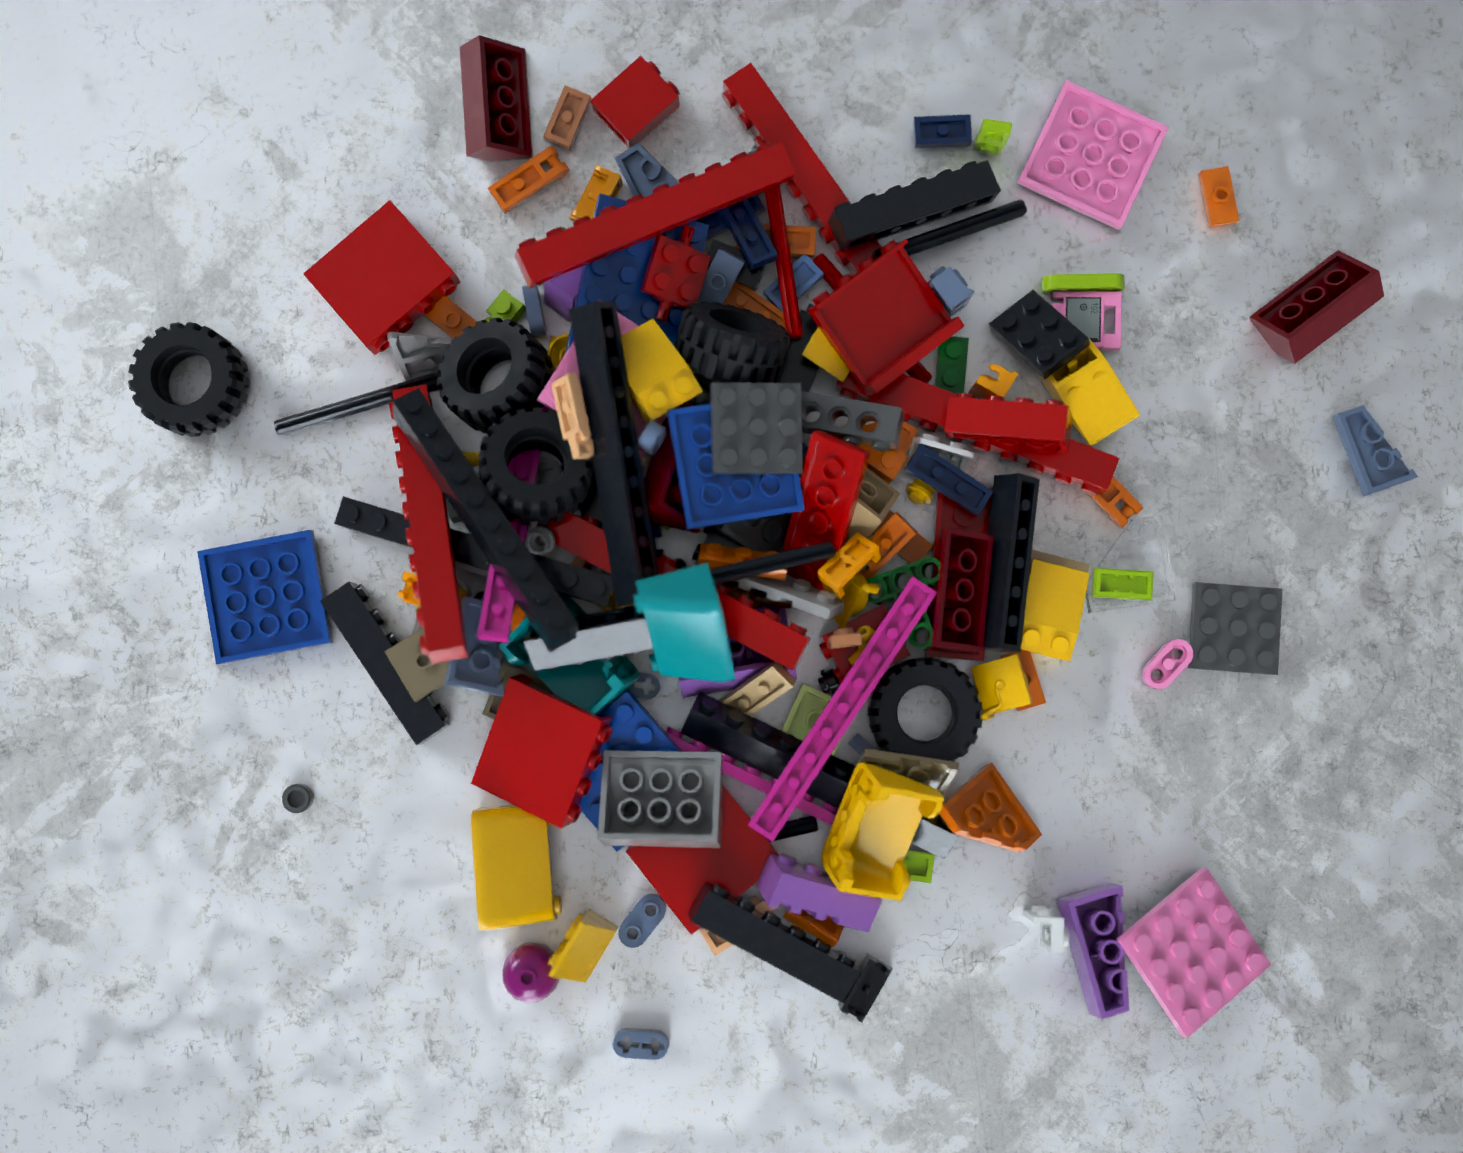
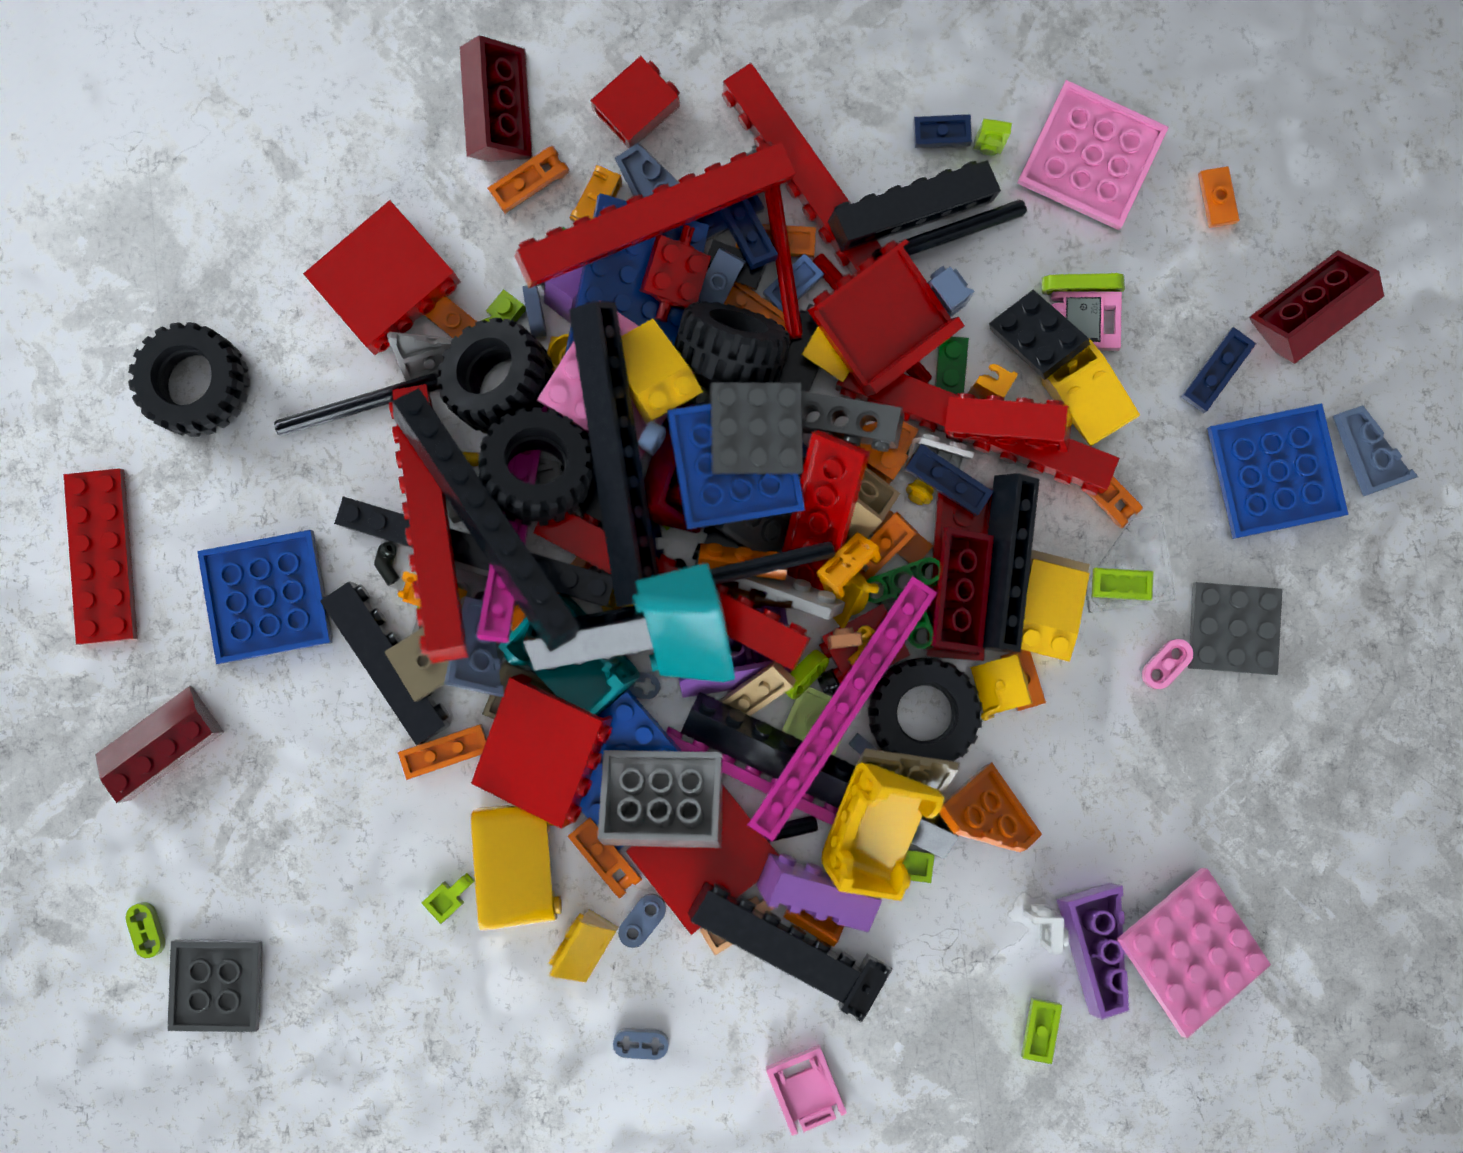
dark grey tile [282,784,314,813] -> none
magenta cylinder [502,942,560,1003] -> none
light grey plate [526,526,556,555] -> none
nougat plate [543,86,591,150] -> none
light nougat hinge [551,373,594,459] -> none
none -> red plate [63,468,138,645]
none -> dark red slope [95,686,224,803]
none -> lime beam [125,902,166,958]
none -> dark grey plate [167,940,262,1032]
none -> pearl dark grey arm [374,541,400,586]
none -> orange plate [398,724,487,780]
none -> lime plate [421,873,474,924]
none -> orange plate [568,817,642,898]
none -> bright pink container [766,1045,847,1136]
none -> lime beam [785,649,829,700]
none -> lime plate [1021,998,1062,1064]
none -> dark blue plate [1181,327,1257,413]
none -> blue plate [1207,403,1349,539]

